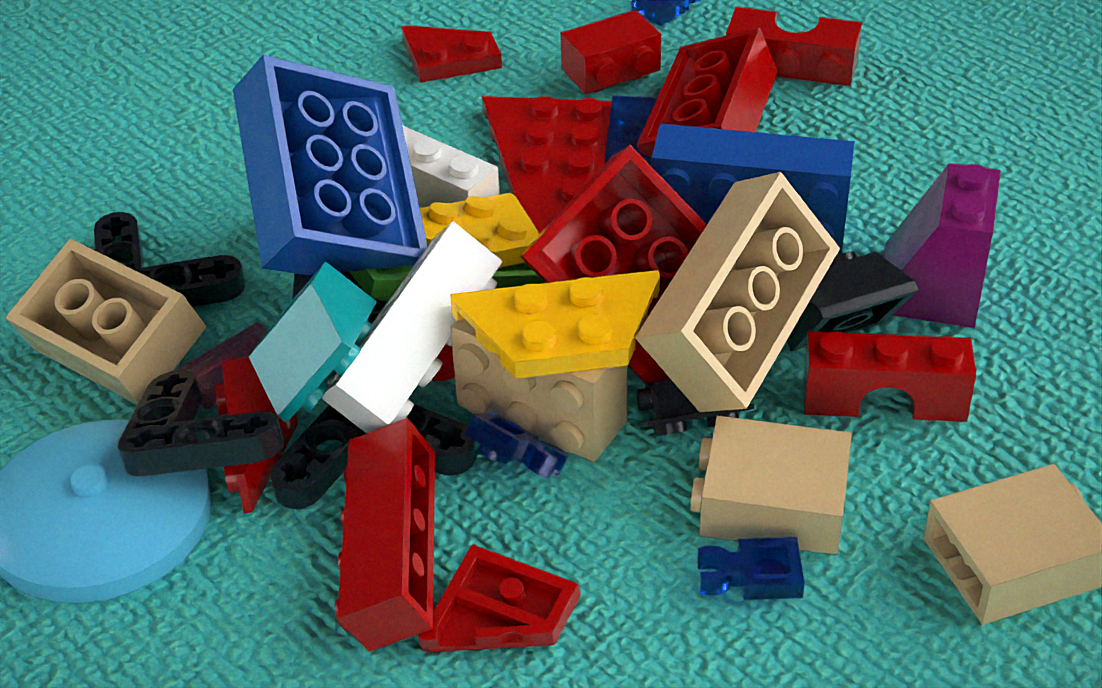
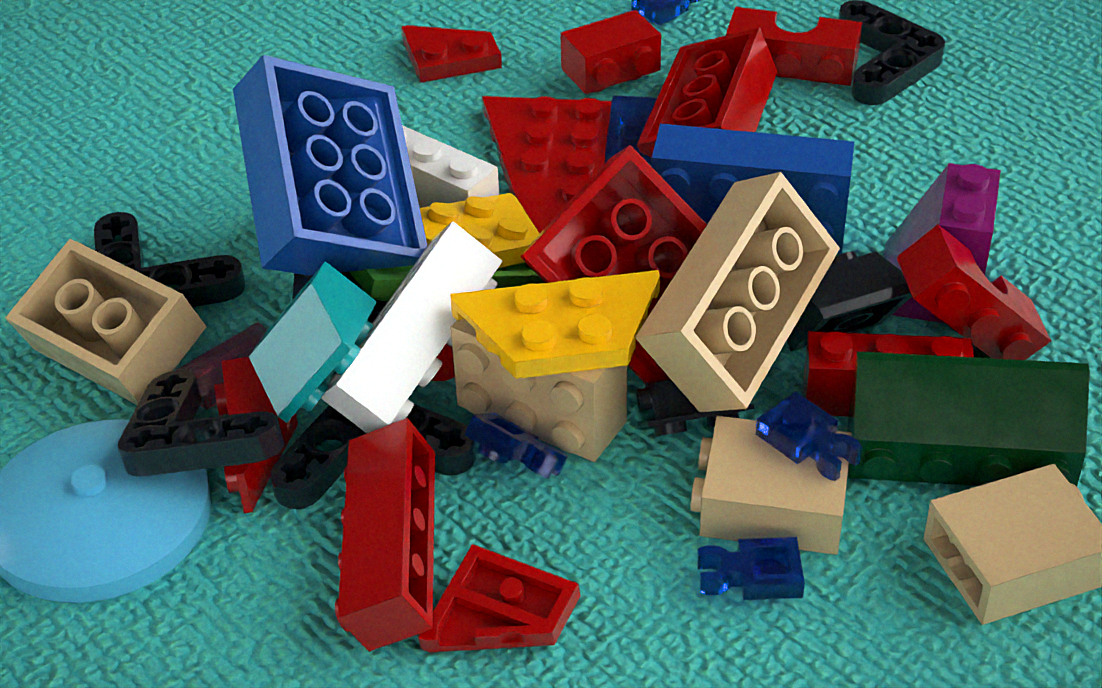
none -> clear blue plate [756,391,862,481]
none -> black beam [839,0,945,105]
none -> dark green slope [847,351,1090,487]
none -> red arch [896,224,1051,360]

